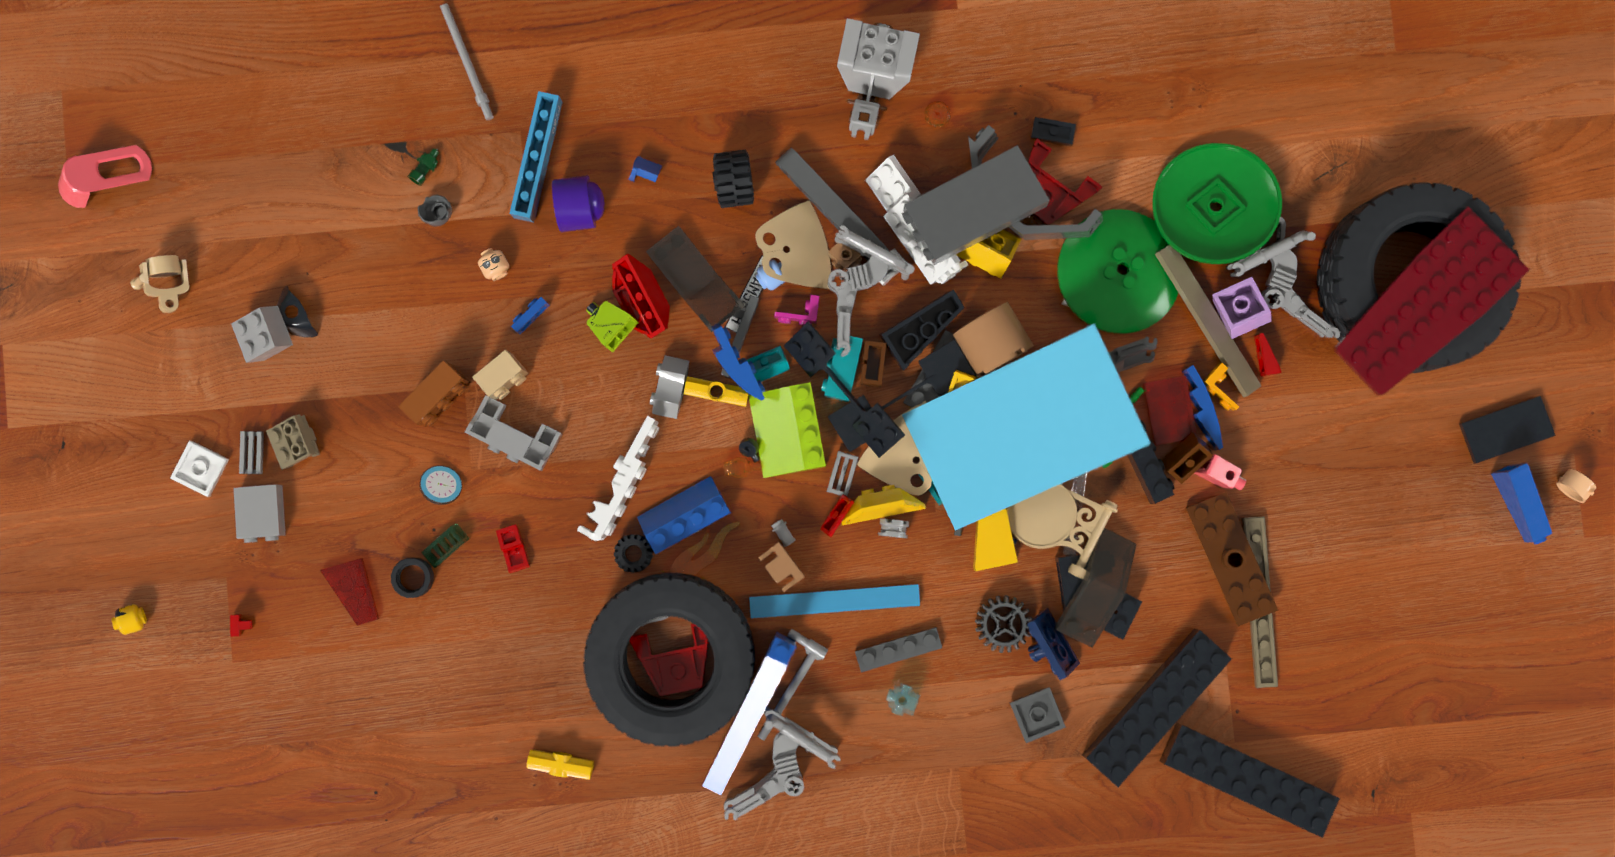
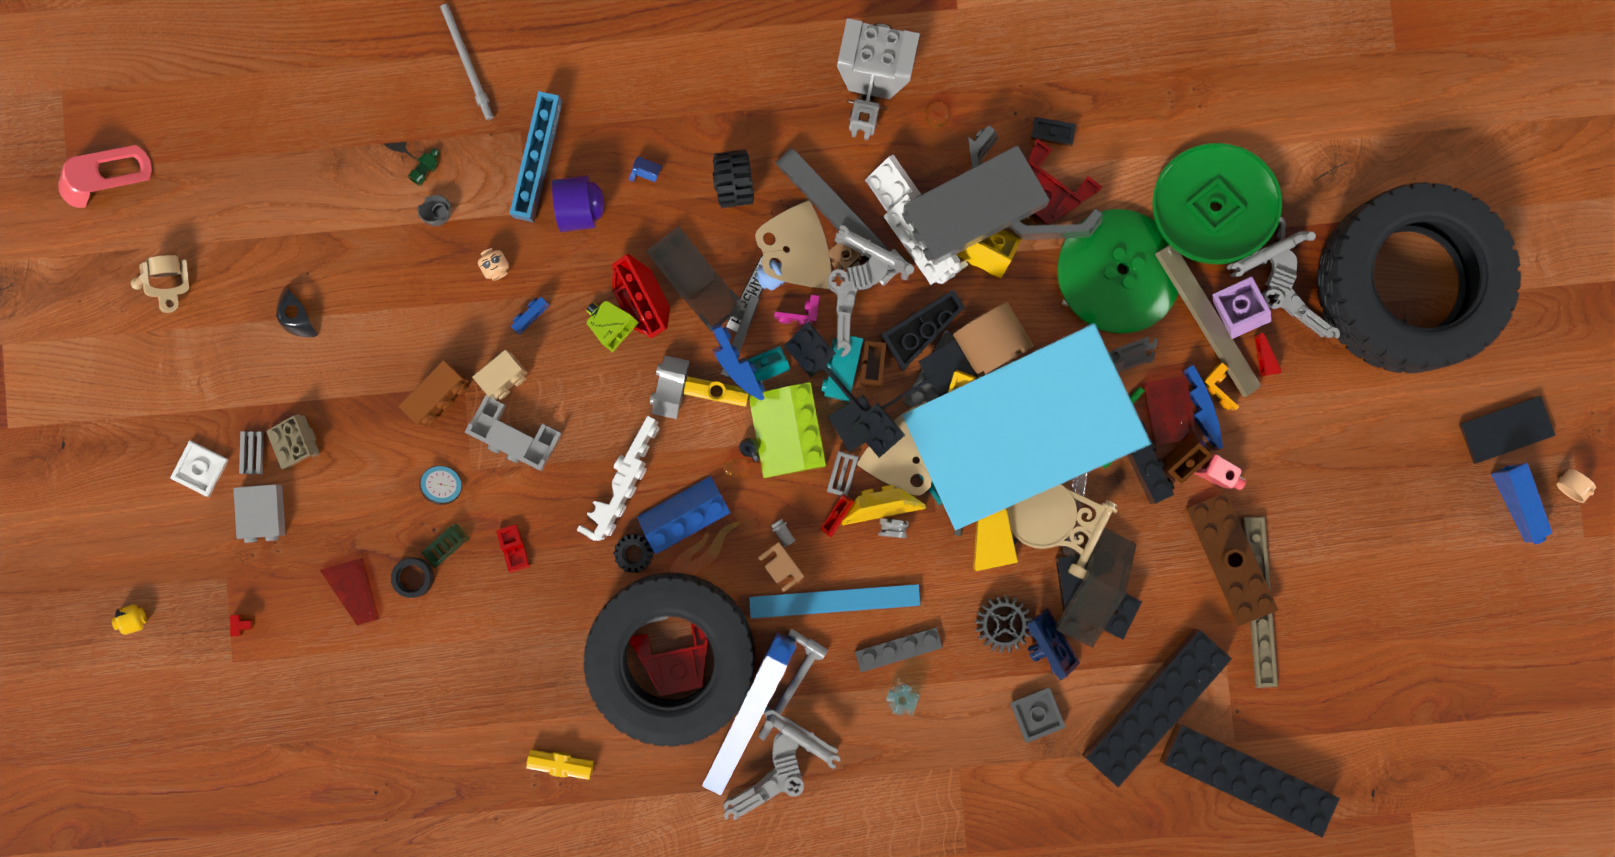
light grey brick [231,306,293,363] -> none
dark red wing [1334,207,1530,396] -> none

